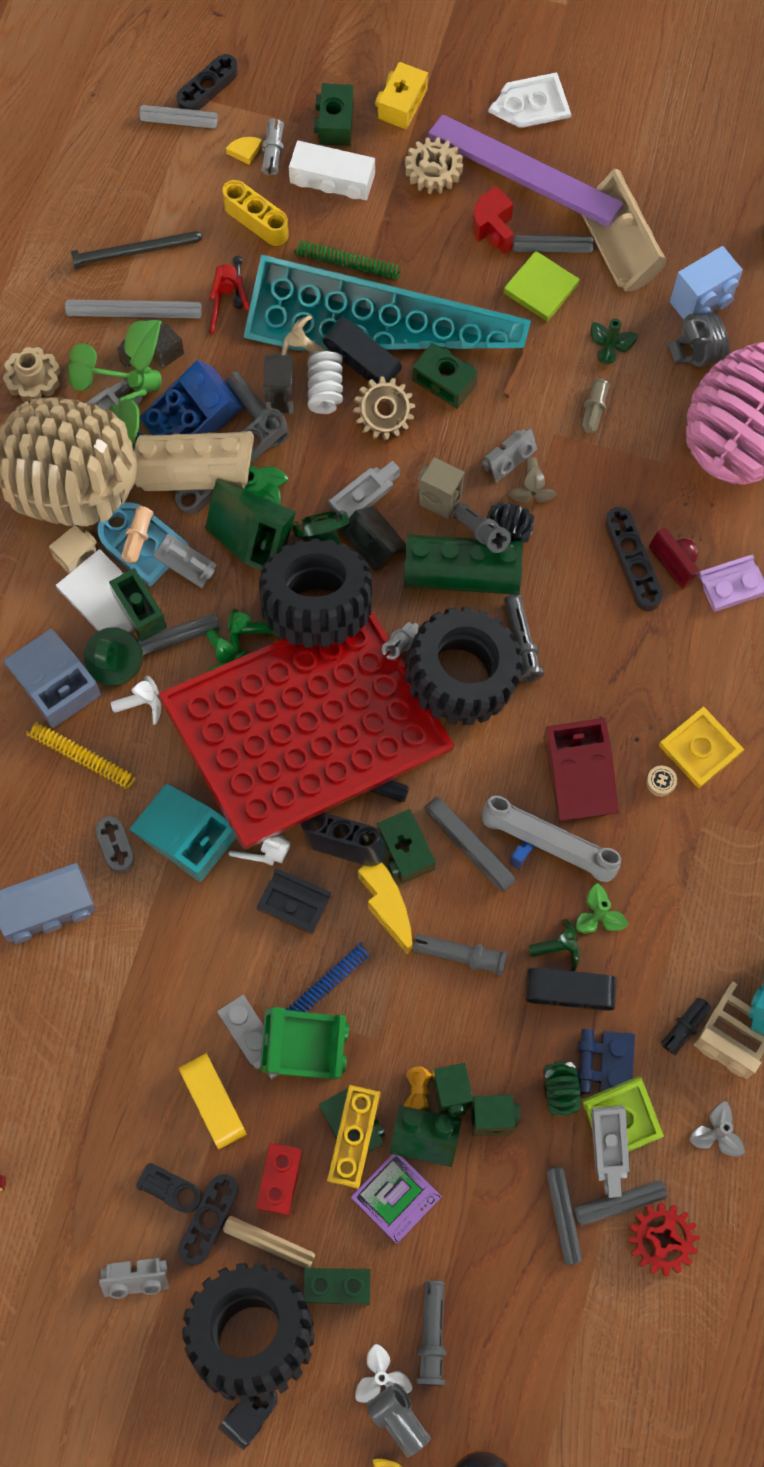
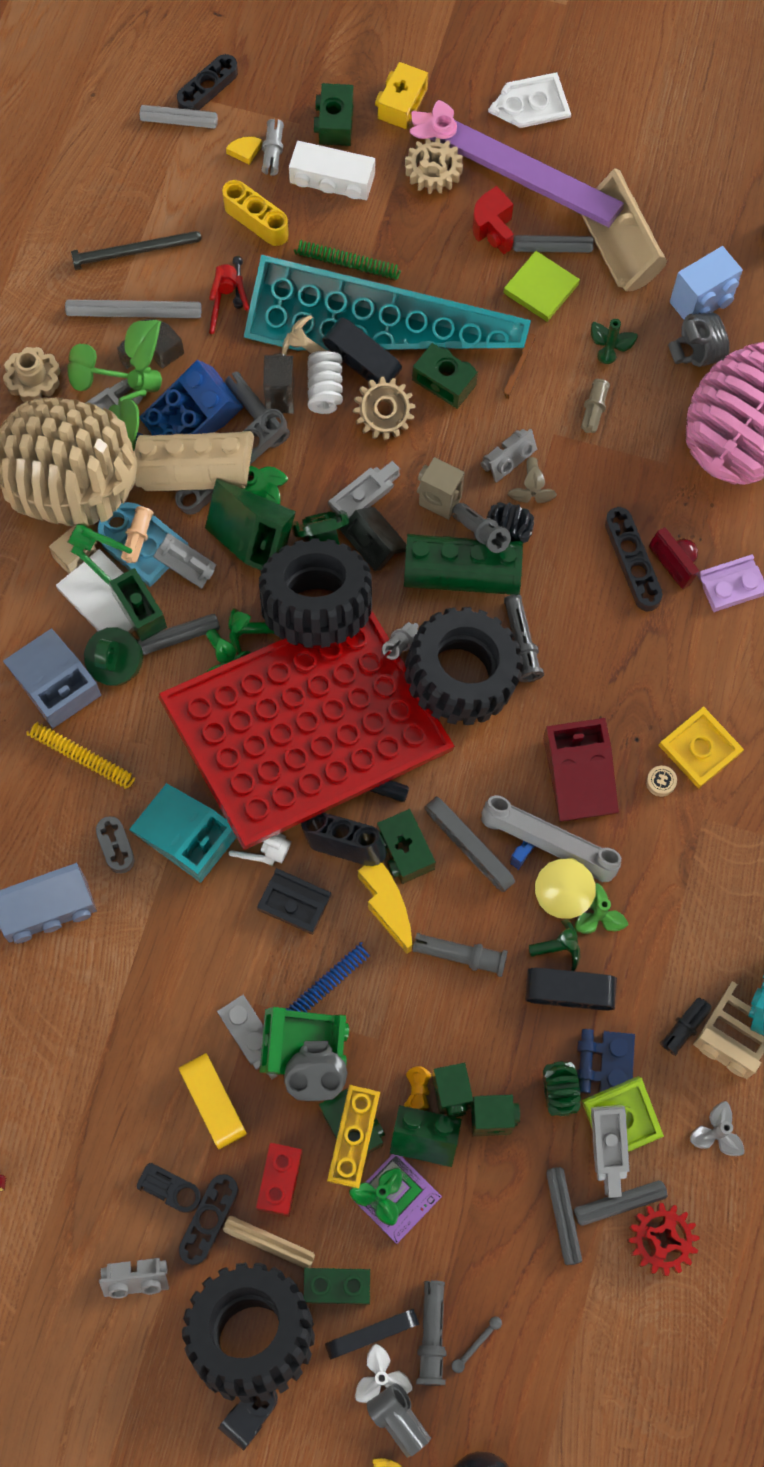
white plant [111,675,161,725] -> none
none -> green plant [67,524,132,586]
none -> dark grey piece [284,1041,347,1101]
none -> black beam [325,1309,420,1360]
none -> green plant [349,1168,402,1226]
none -> bright pink plate [410,100,457,139]
none -> dark grey hinge [452,1316,502,1373]
none -> light yellow dish [535,858,596,919]

